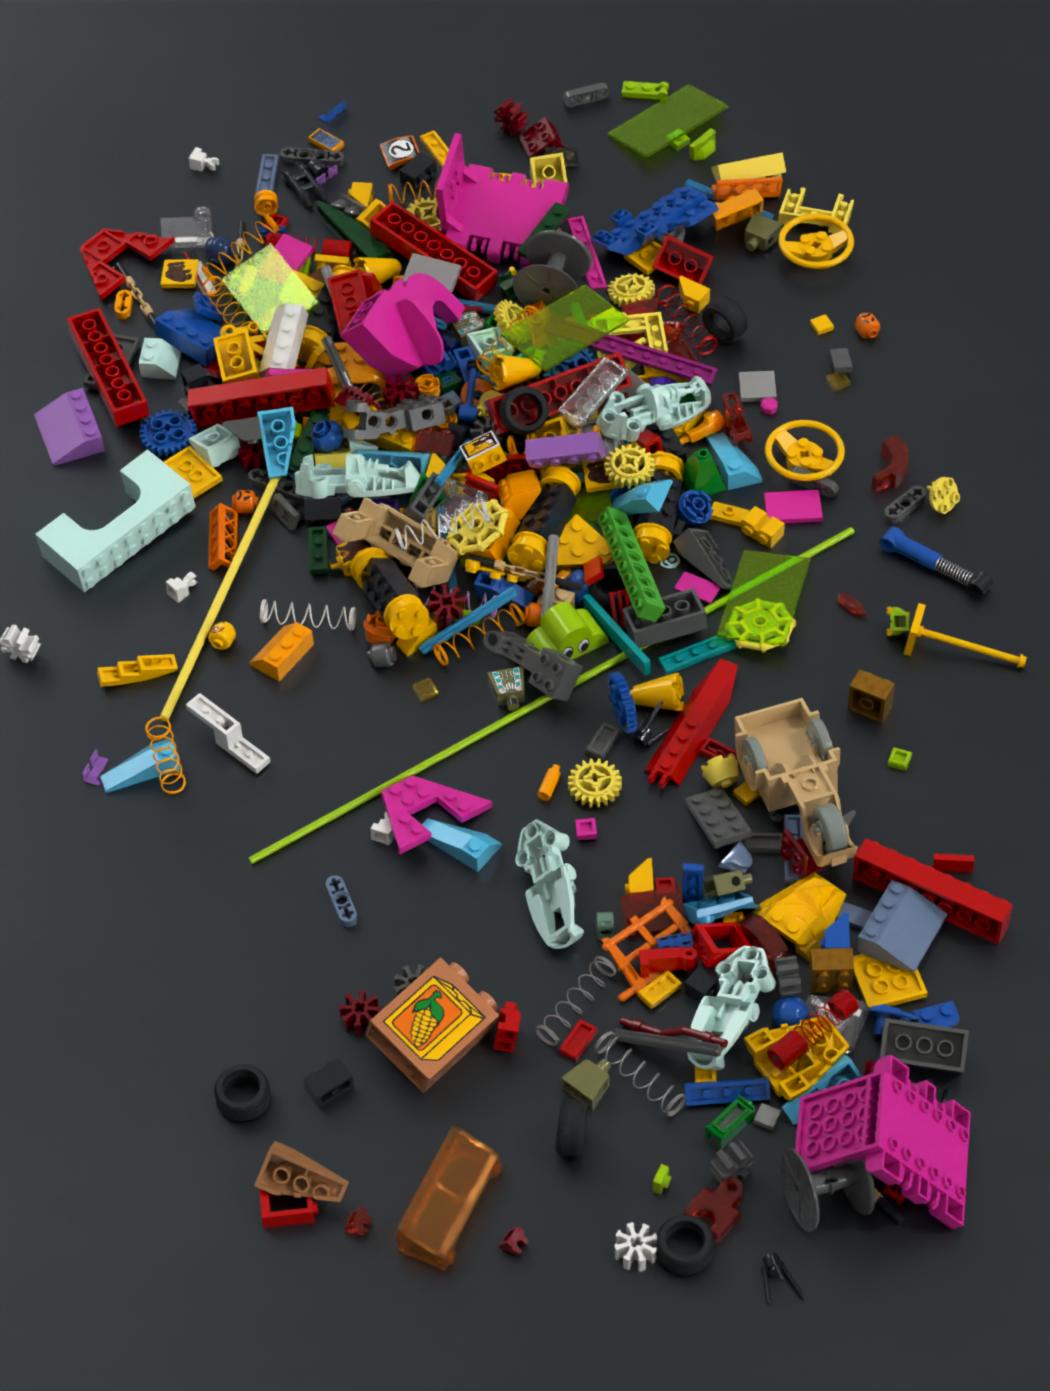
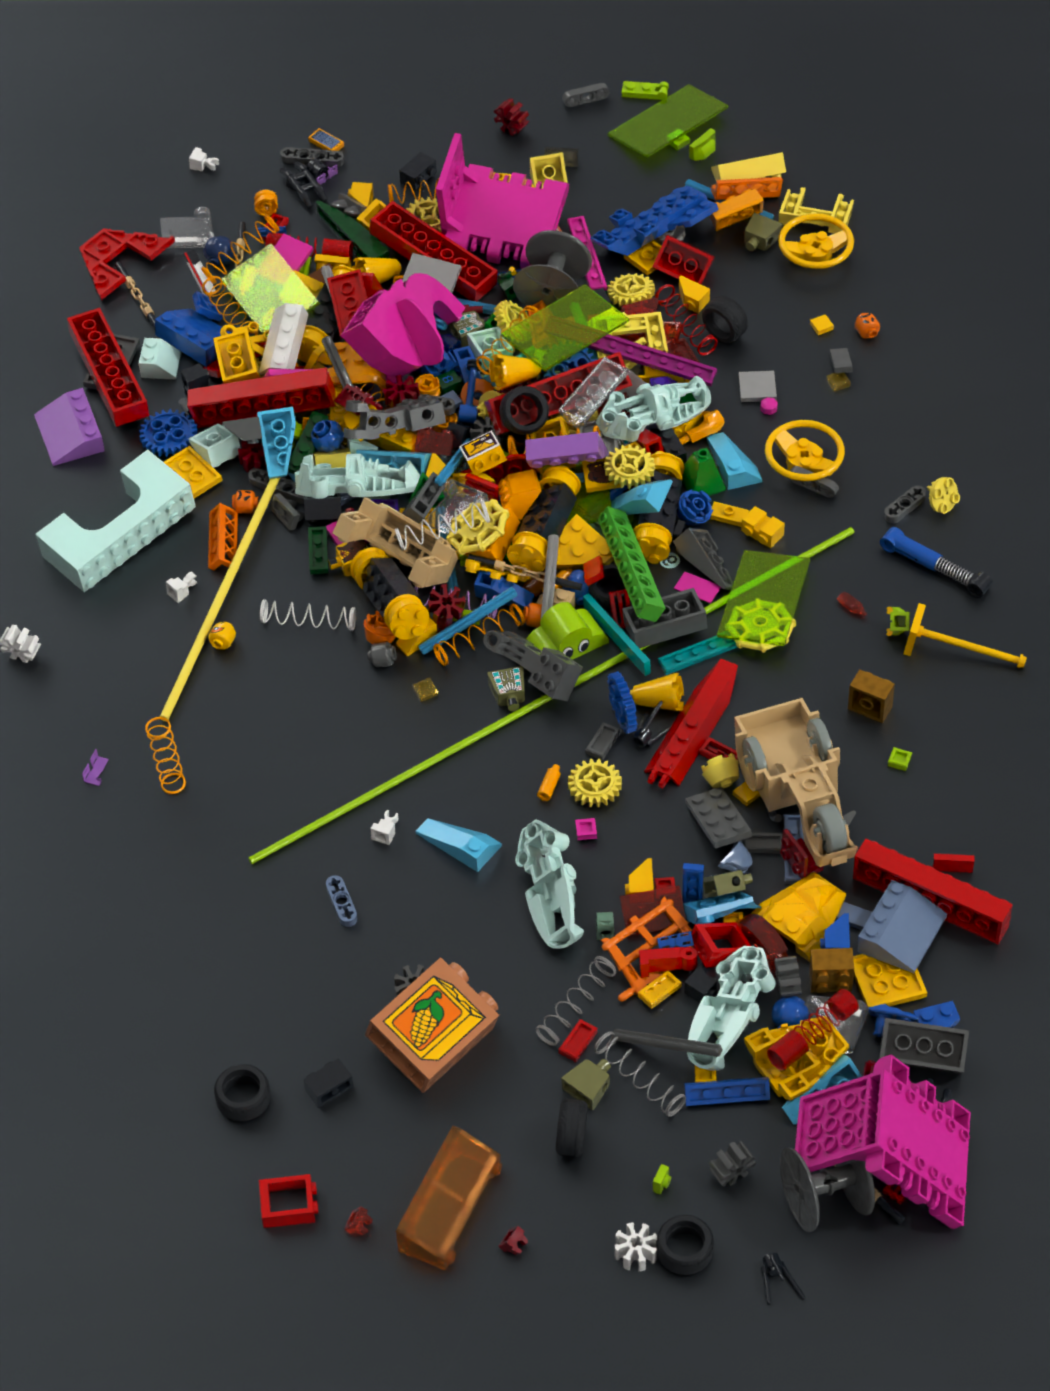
yellow slope [97,654,178,687] -> none
medium azure wedge [100,739,180,793] -> none
light orange beam [114,290,133,319] -> none
yellow tile [161,259,199,288] -> none
white bracket [186,693,271,774] -> none
light orange slope [249,622,314,682] -> none
sand blue tile [254,154,279,204] -> none
medium nougat wedge [254,1141,349,1202] -> none
blue piece [318,100,346,123] -> none
dark red gear [339,990,381,1036] -> none
slope [380,135,420,171] -> none
dark pink wing [381,775,492,854] -> none
yellow tile [420,130,449,169] -> none
red hips [493,1002,521,1053] -> none
dark green plate [518,202,570,259] -> none
dark red bracket [519,116,565,158] -> none
dark red bar [620,1017,728,1048] -> none
clear red piece [684,1177,743,1243] -> none
green window [705,1095,755,1150] -> none
clear red piece [722,392,752,446] -> none
light grey tile [753,1103,781,1131] -> none
dark pink tile [764,490,823,524] -> none
clear red arch [871,434,909,492] -> none

